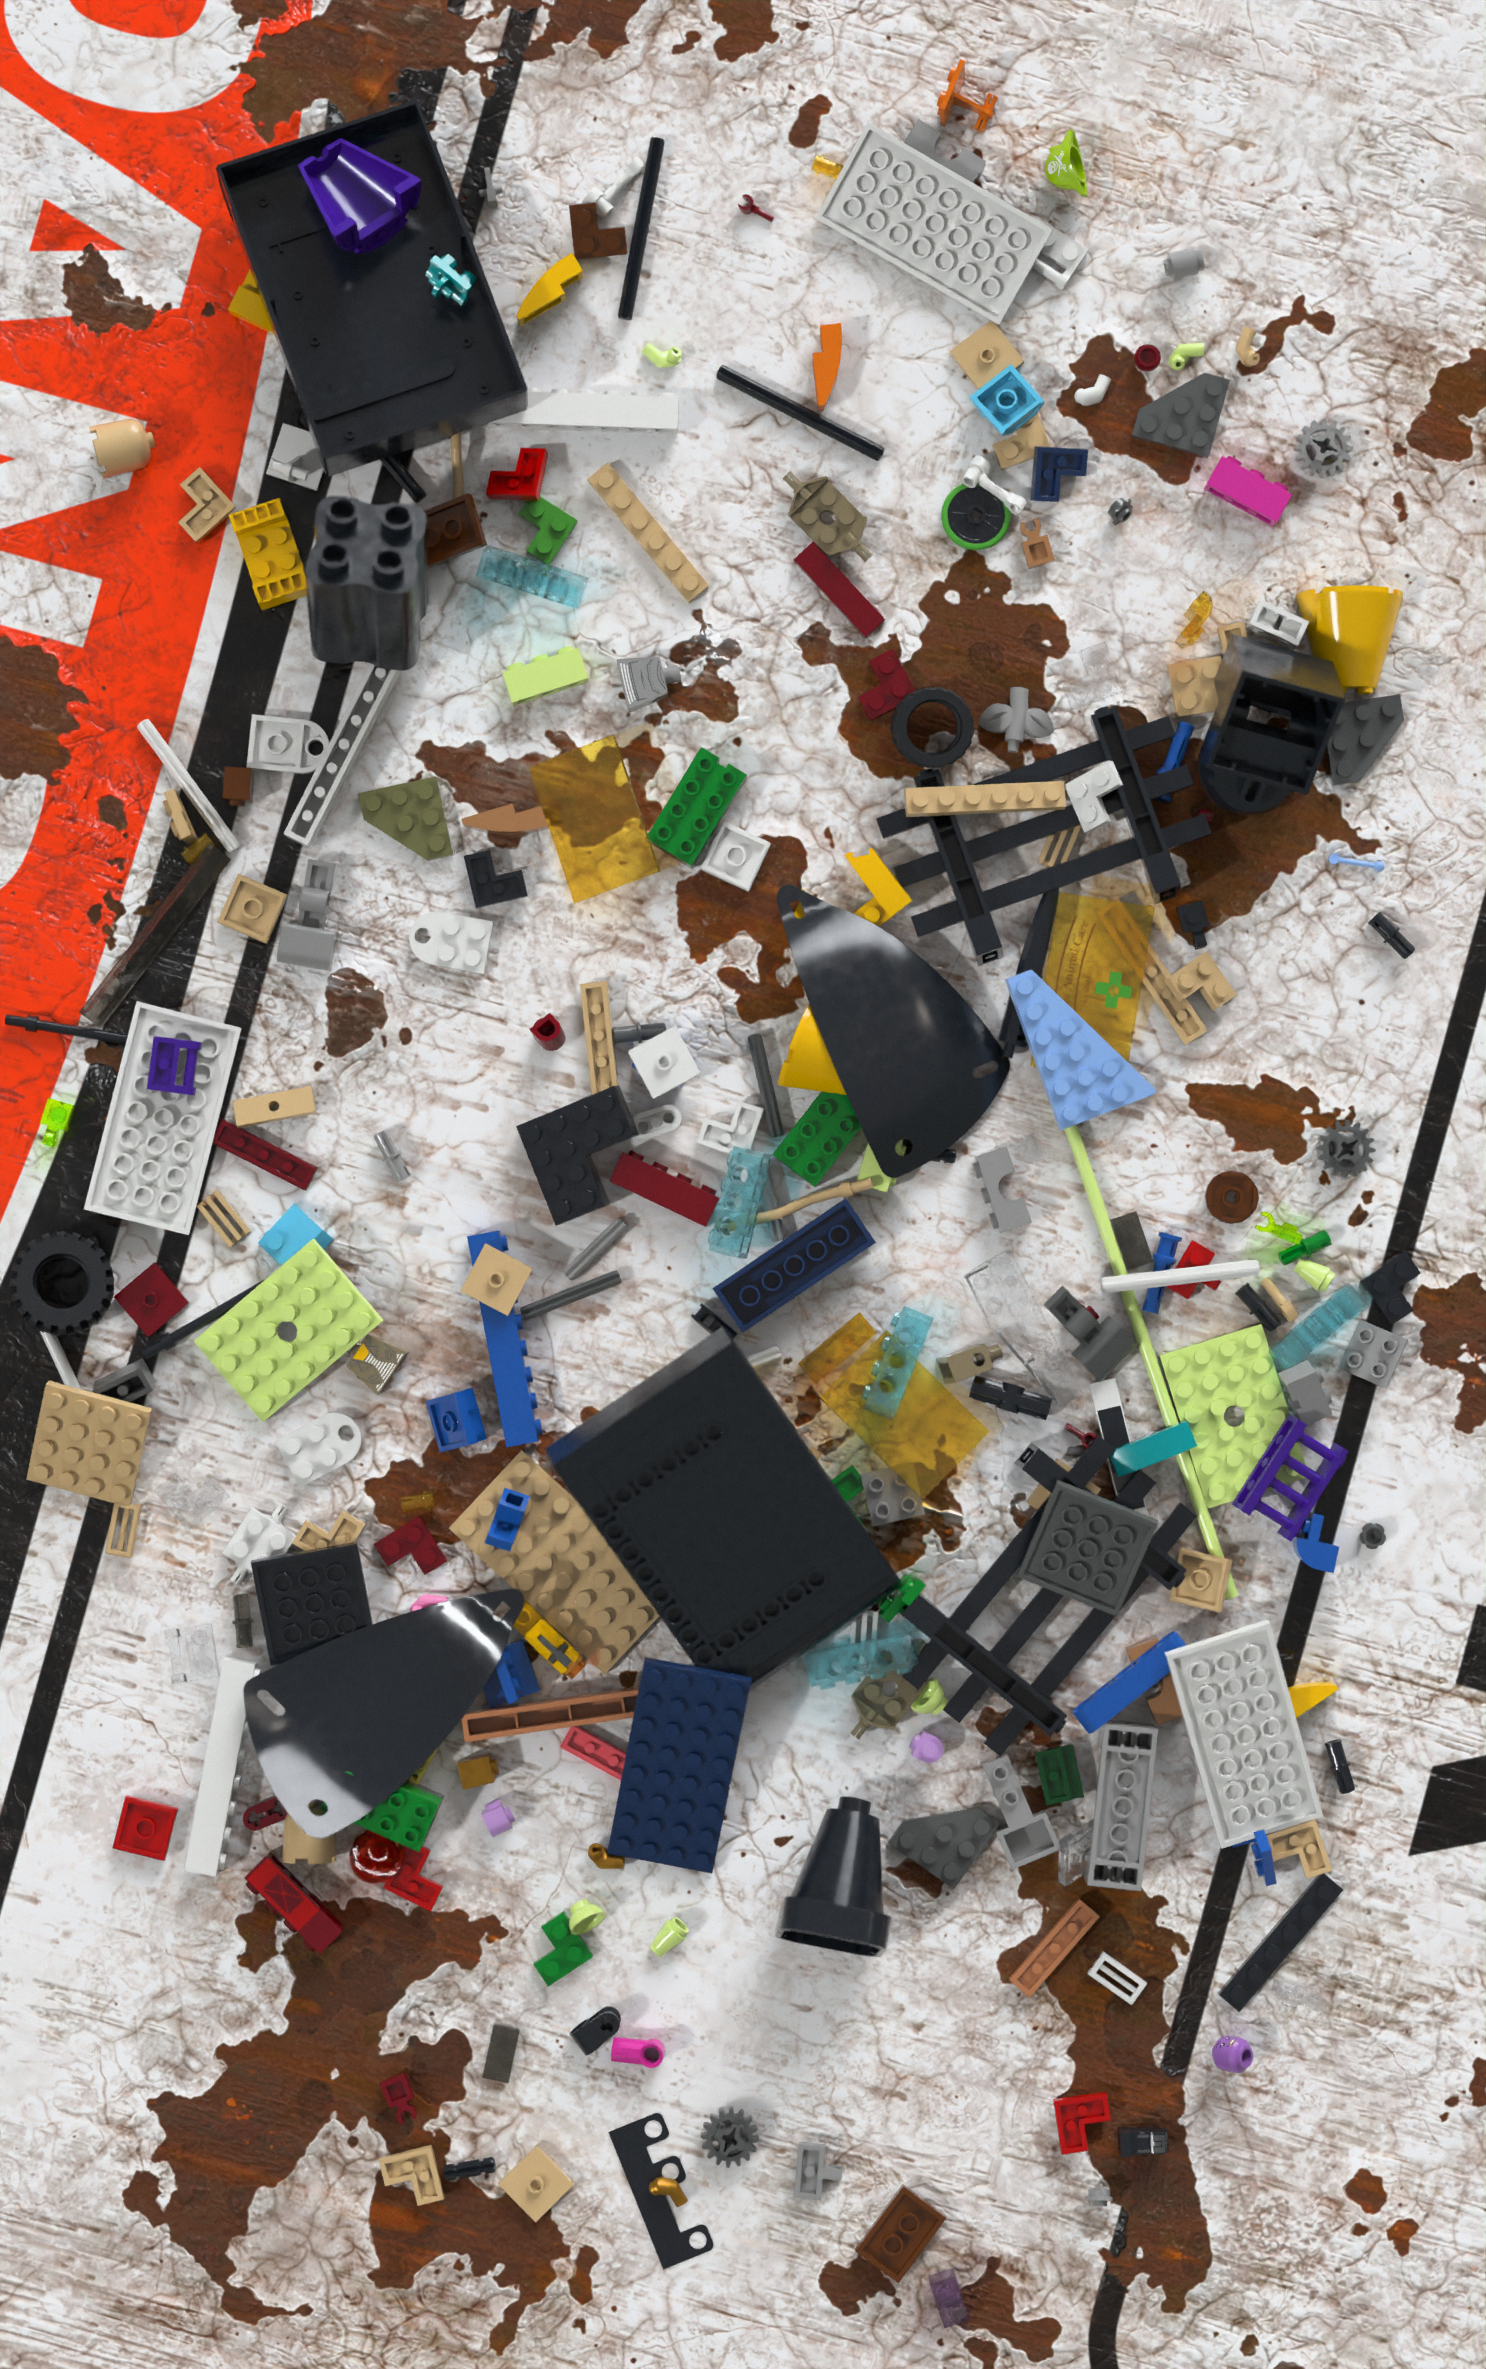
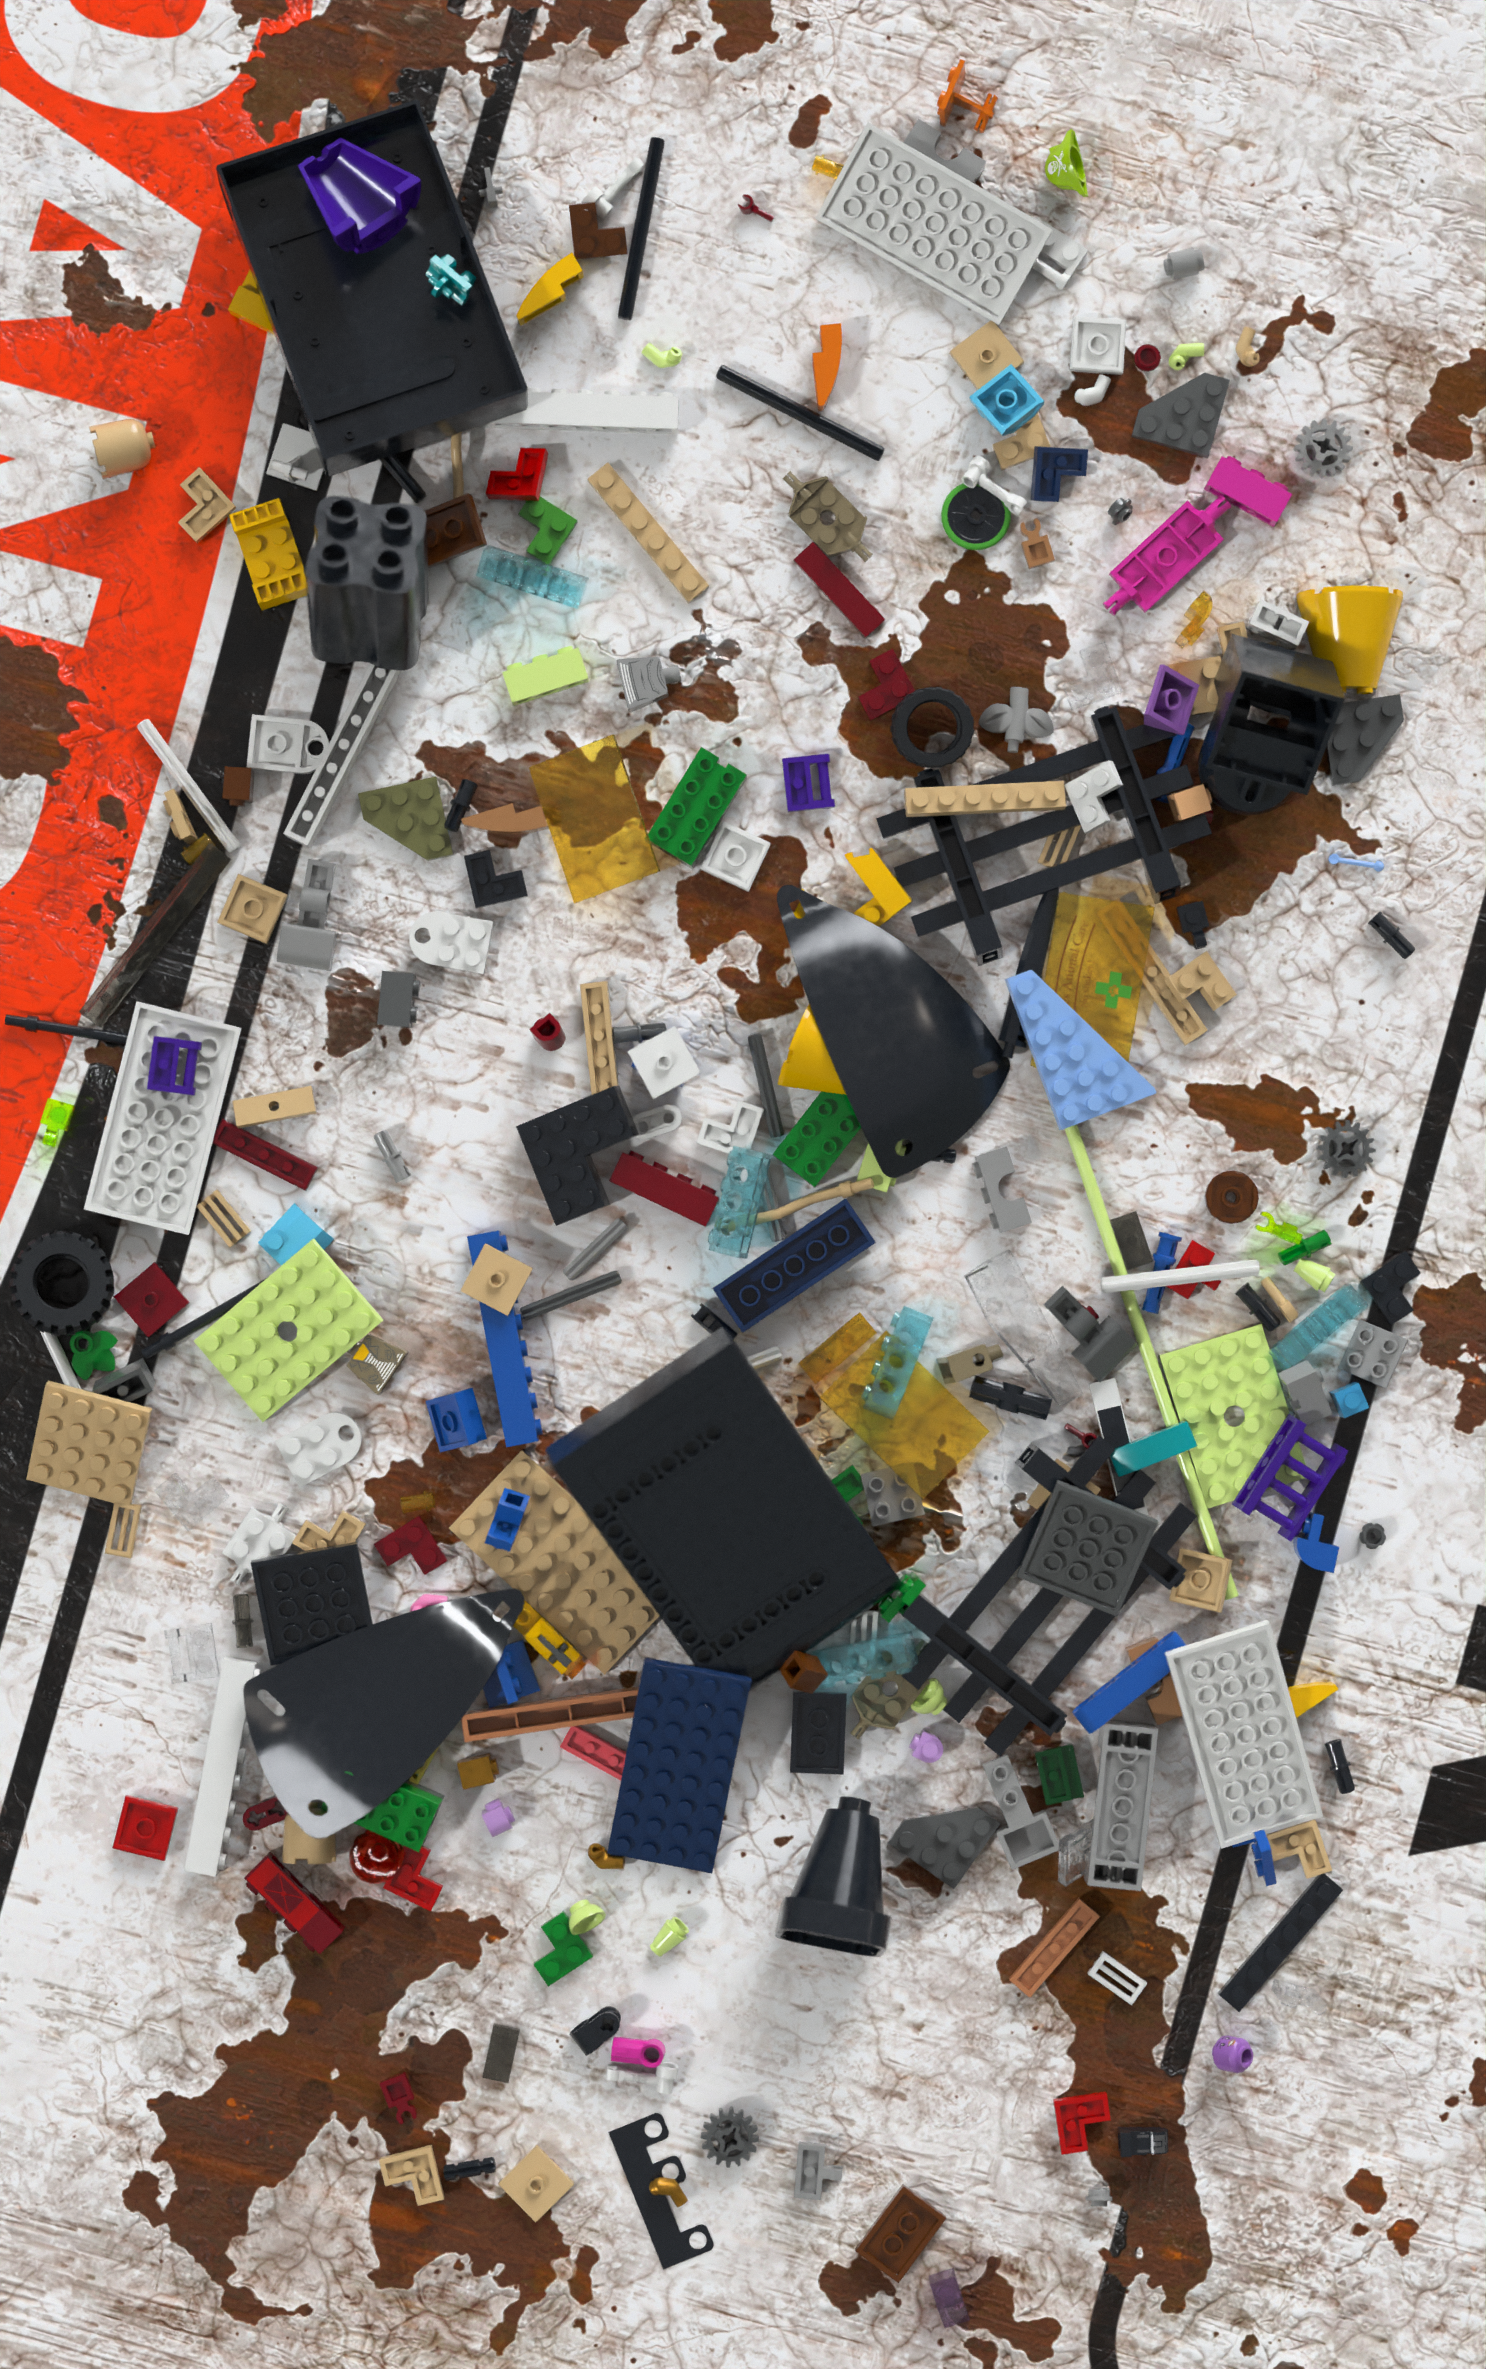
none -> green plate [70,1330,118,1380]
none -> dark grey brick [377,971,420,1029]
none -> black axle [444,779,478,832]
none -> white brick [605,2062,678,2094]
none -> reddish brown brick [779,1651,828,1694]
none -> dark purple plate [782,754,835,813]
none -> black plate [790,1691,847,1775]
none -> white plate [1069,316,1127,375]
none -> dark pink plate [1103,495,1231,616]
none -> medium lavender slope [1144,664,1199,735]
none -> light nougat brick [1167,784,1212,821]
none -> dark azure brick [1329,1382,1369,1418]

